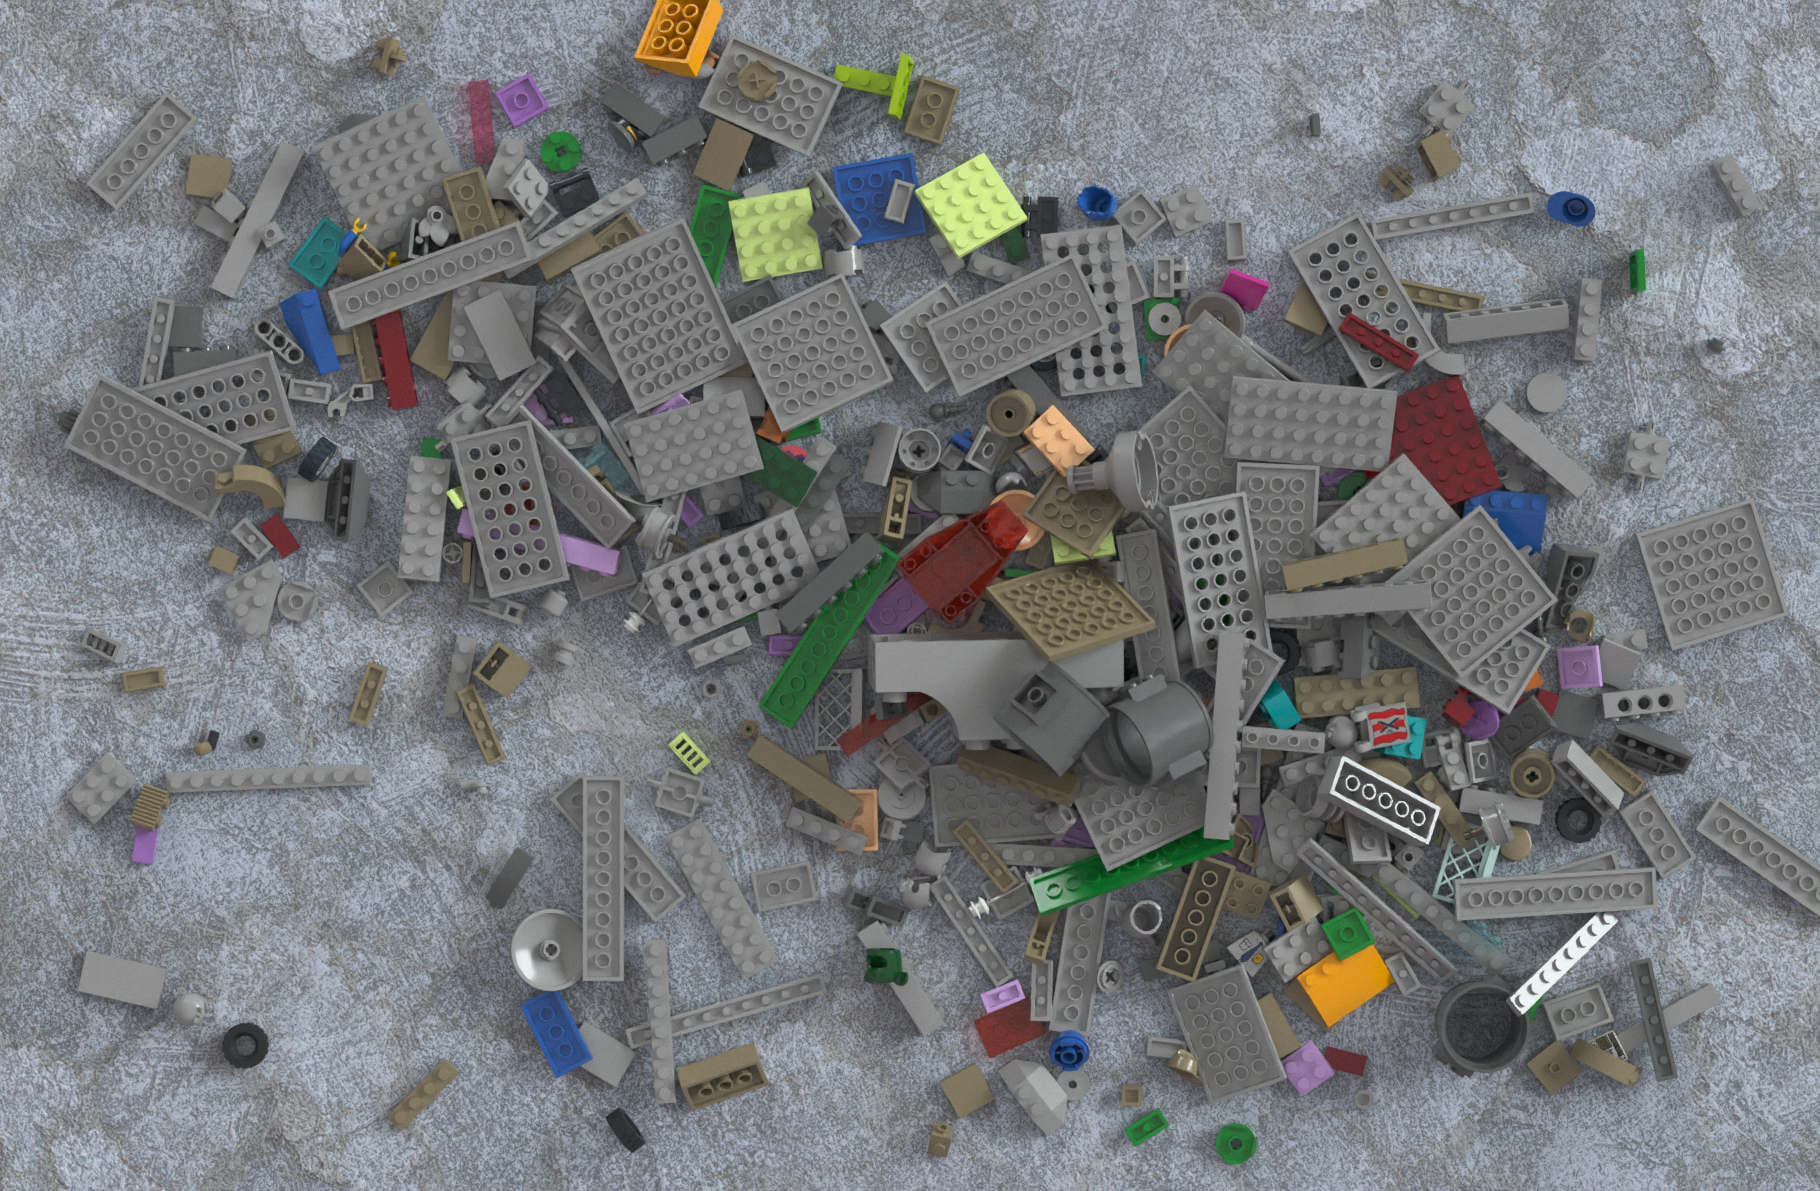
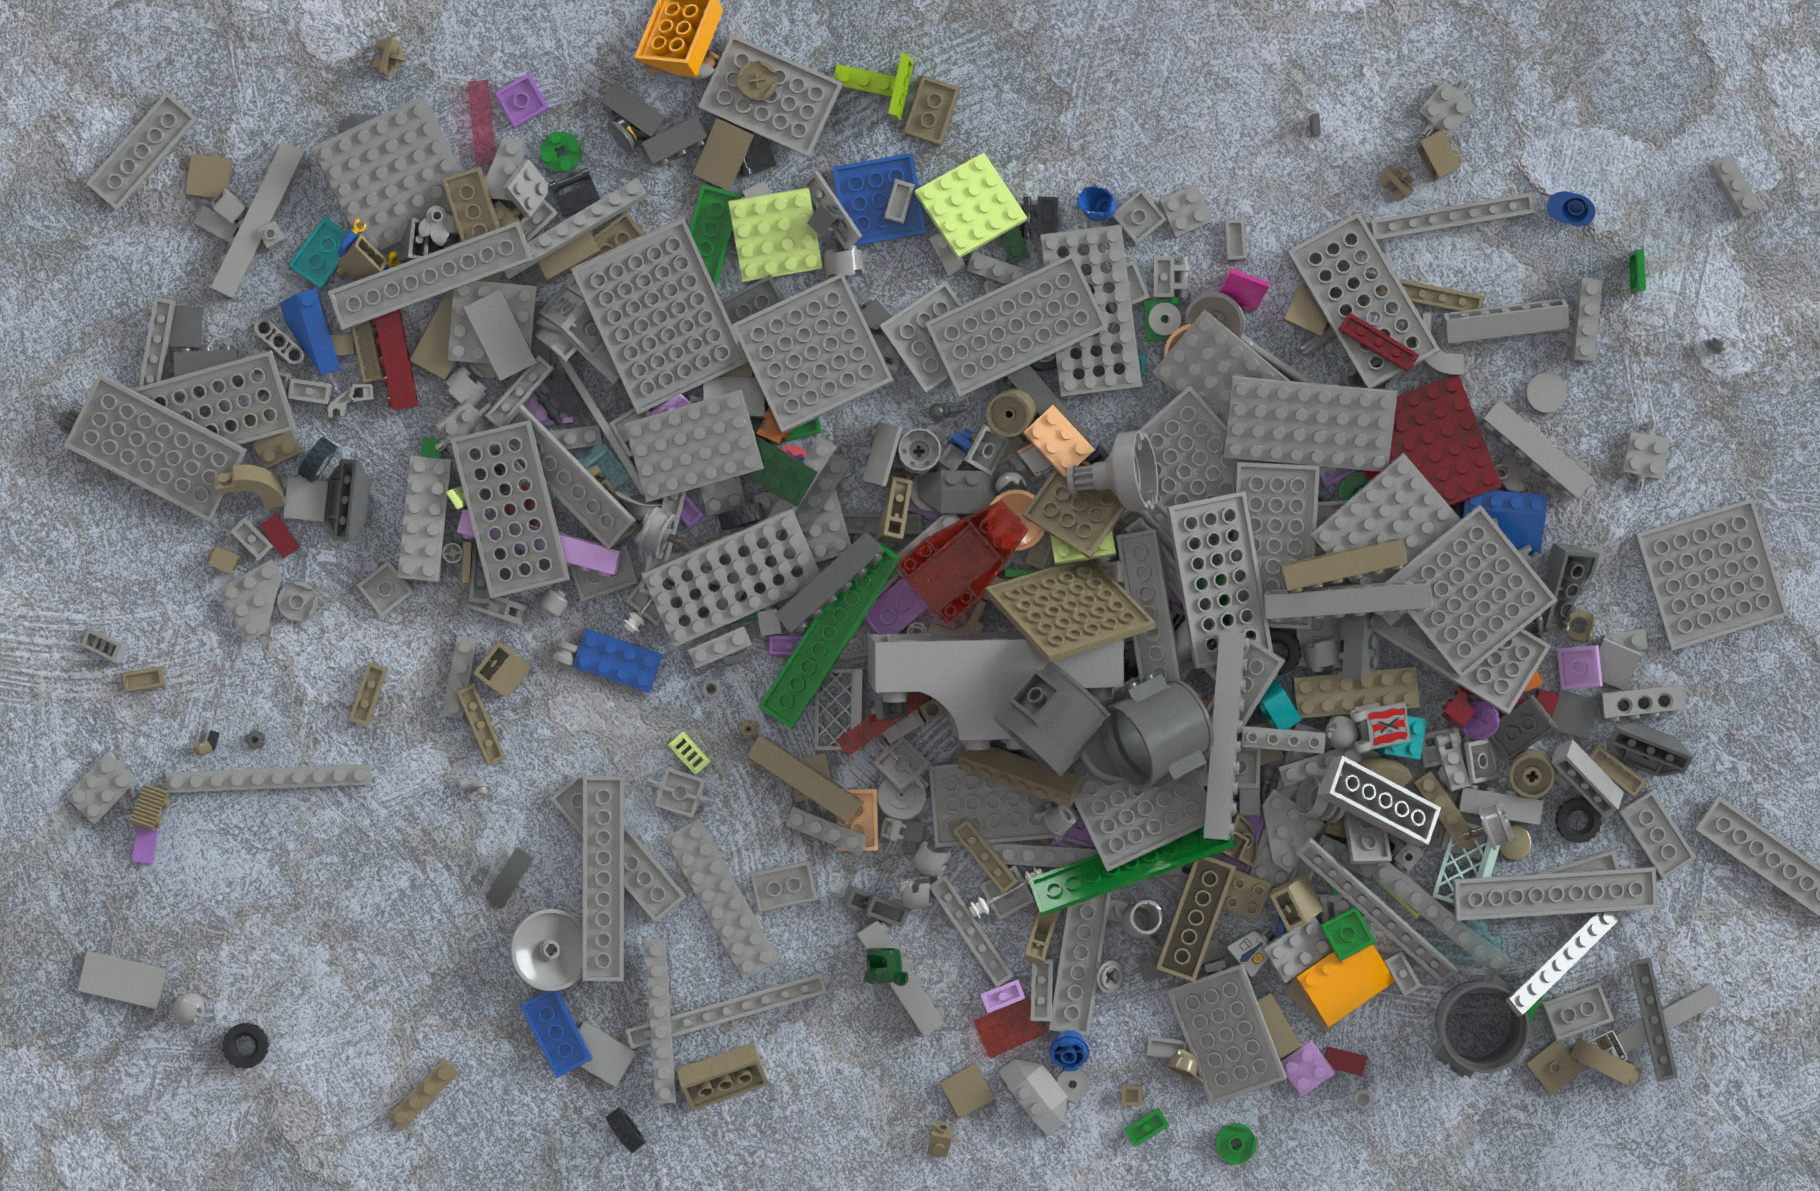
none -> blue plate [572,628,663,693]

